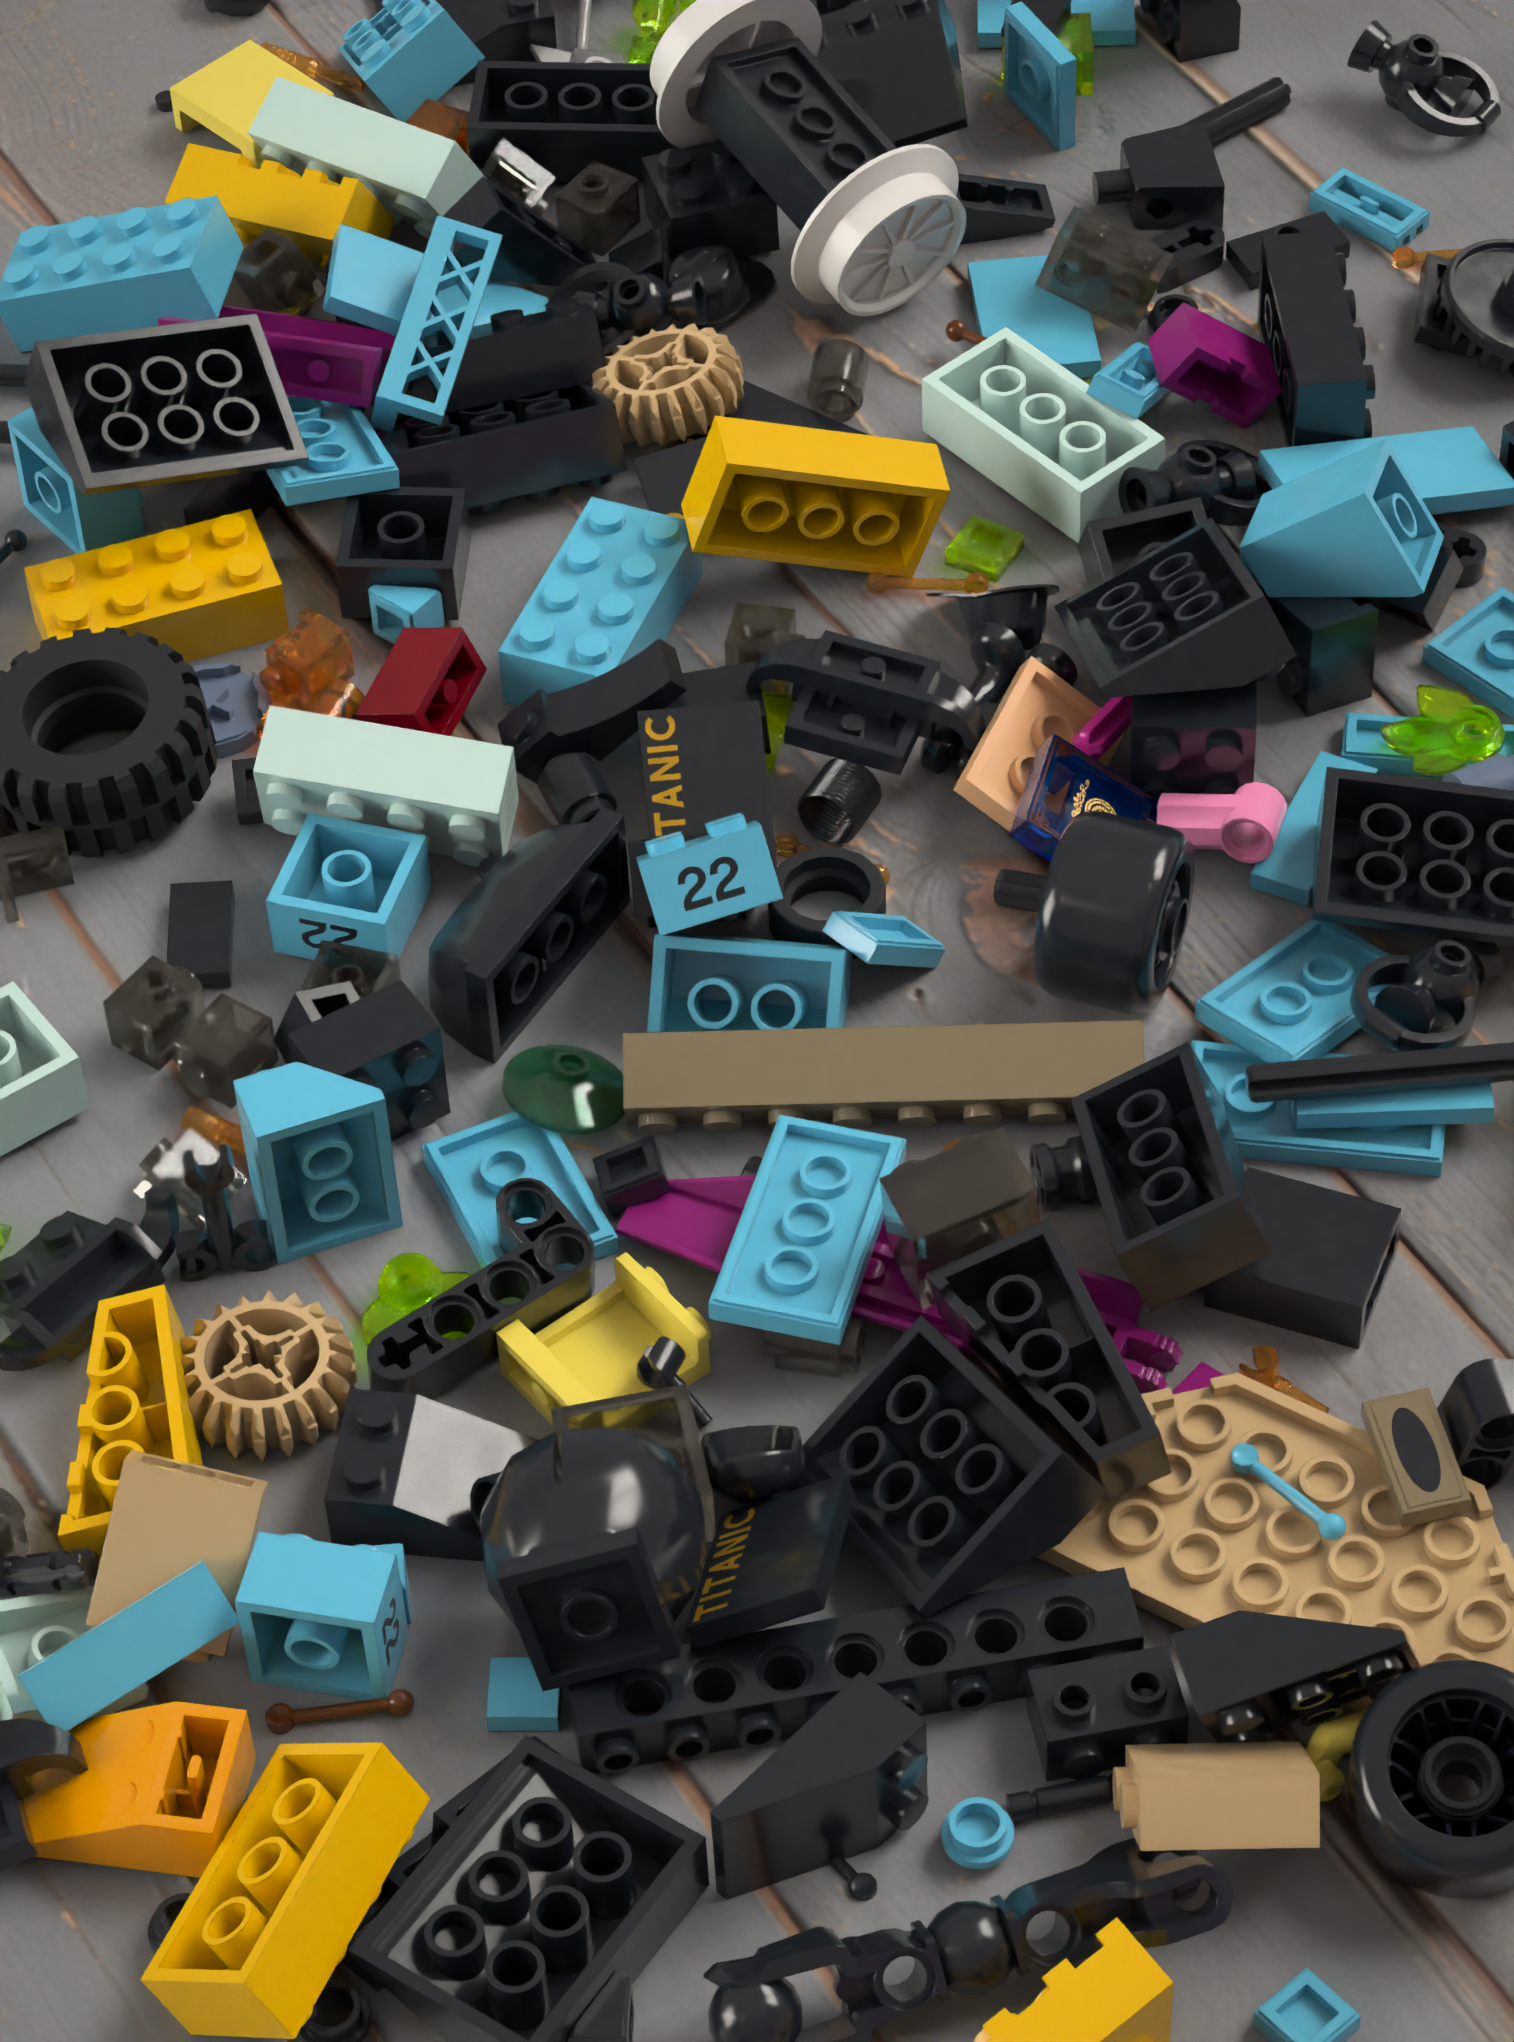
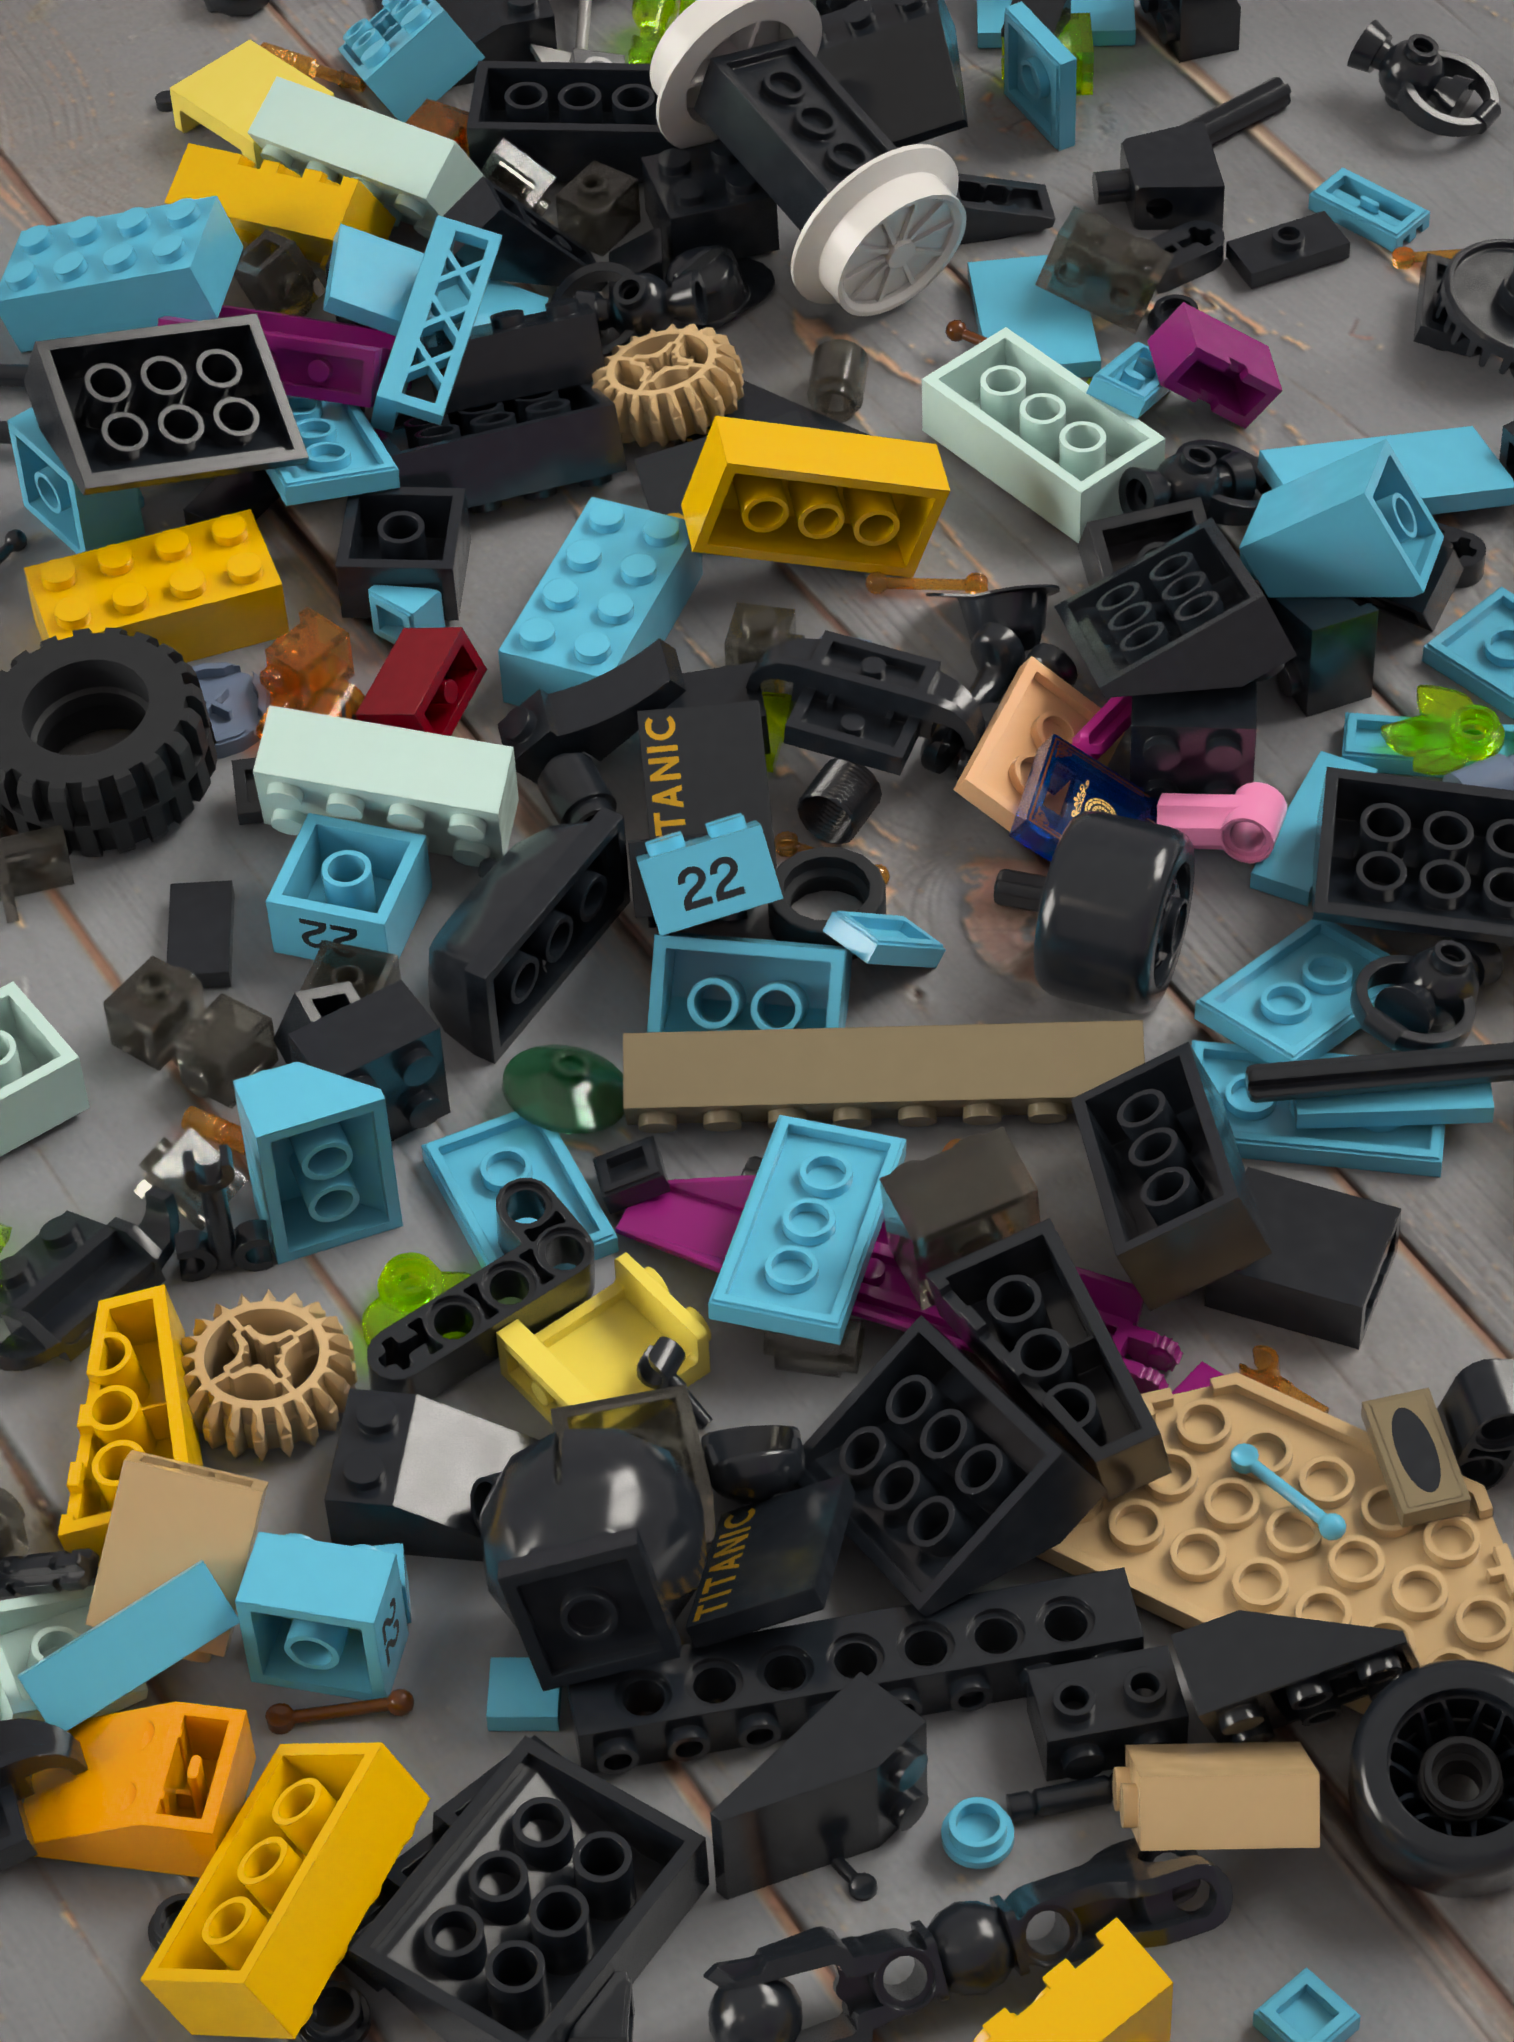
clear neon green tile [945,515,1024,584] -> none
black wheel [1029,1135,1097,1209] -> none
black brick [1257,231,1376,447] -> none
light yellow arm [1305,1709,1367,1802] -> none

